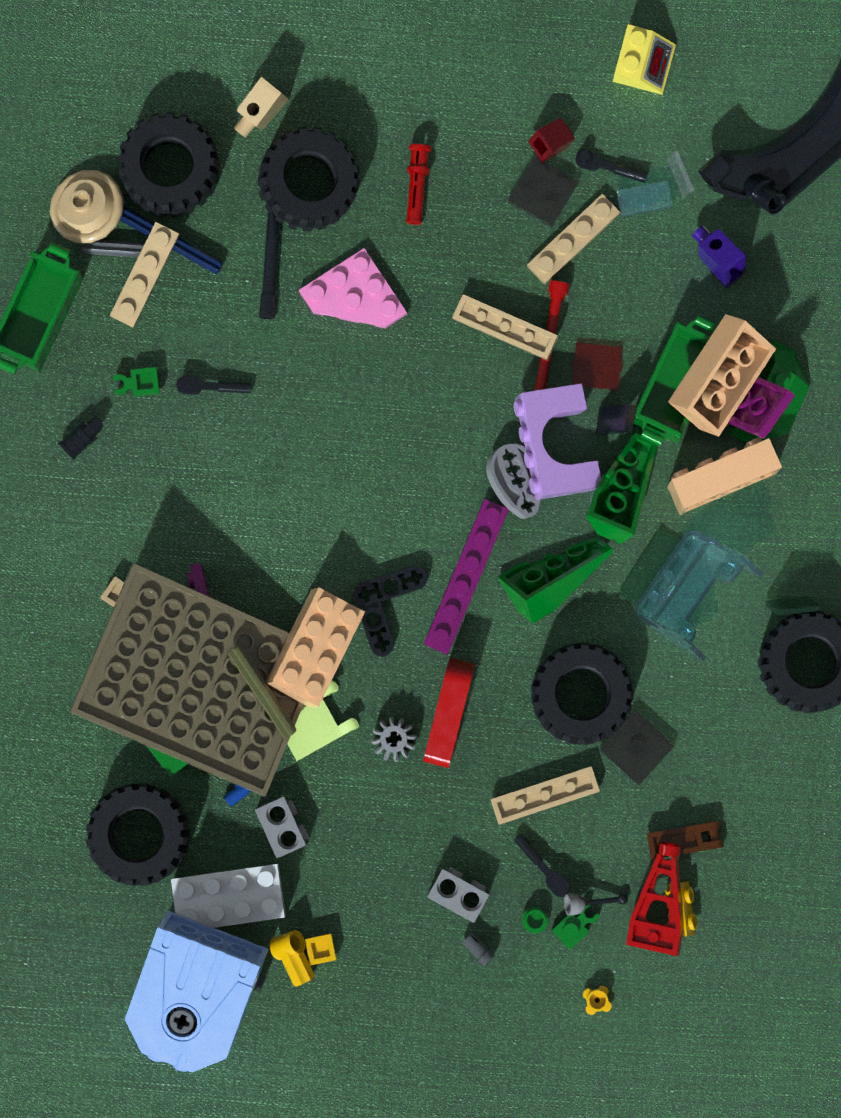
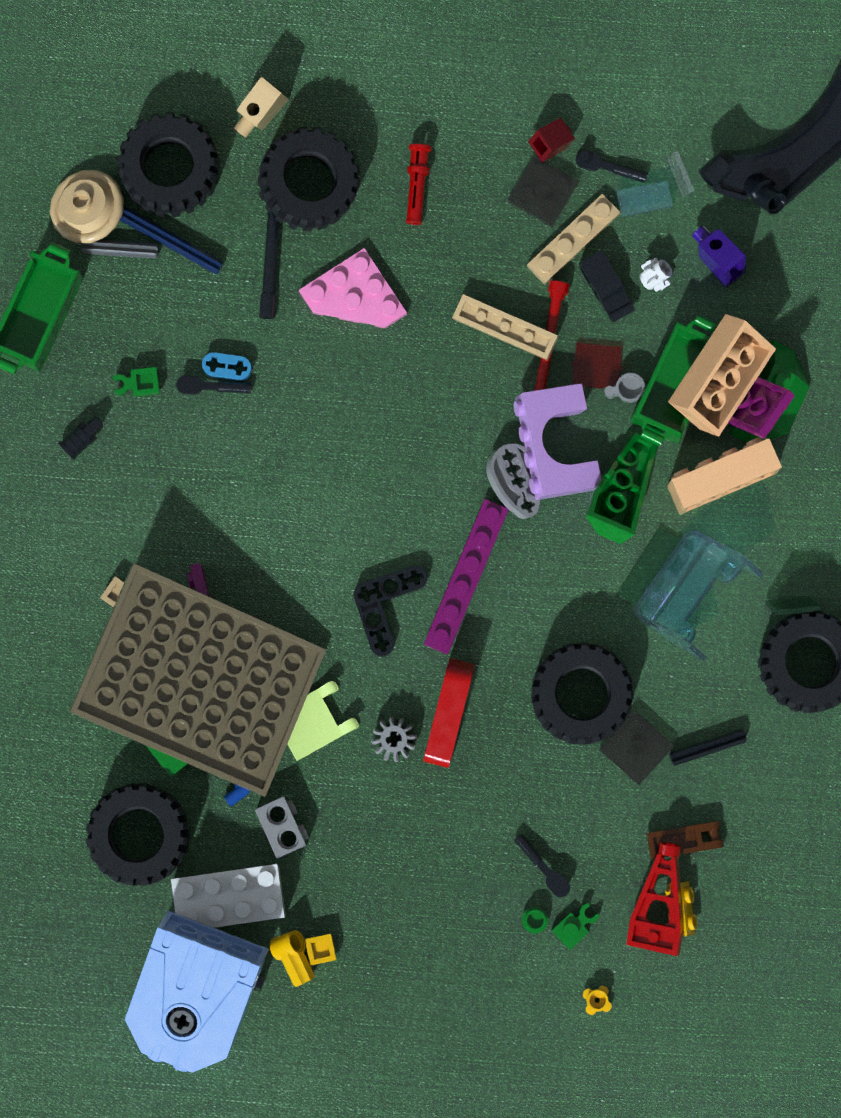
tan plate [110,222,180,328] -> none
olive axle [228,644,297,738] -> none
light nougat brick [266,587,365,708] -> none
light grey brick [427,867,489,923] -> none
dark grey pin [462,932,495,966] -> none
tan plate [490,766,600,825] -> none
green wedge [497,537,613,624] -> none
hinge [564,894,628,916] -> none
black tile [596,404,636,435] -> none
light yellow slope [613,24,676,95] -> none
none -> dark azure beam [202,353,252,381]
none -> black piece [578,250,635,323]
none -> light grey piece [604,373,645,403]
none -> white gear [640,258,672,292]
none -> black axle [669,729,747,766]

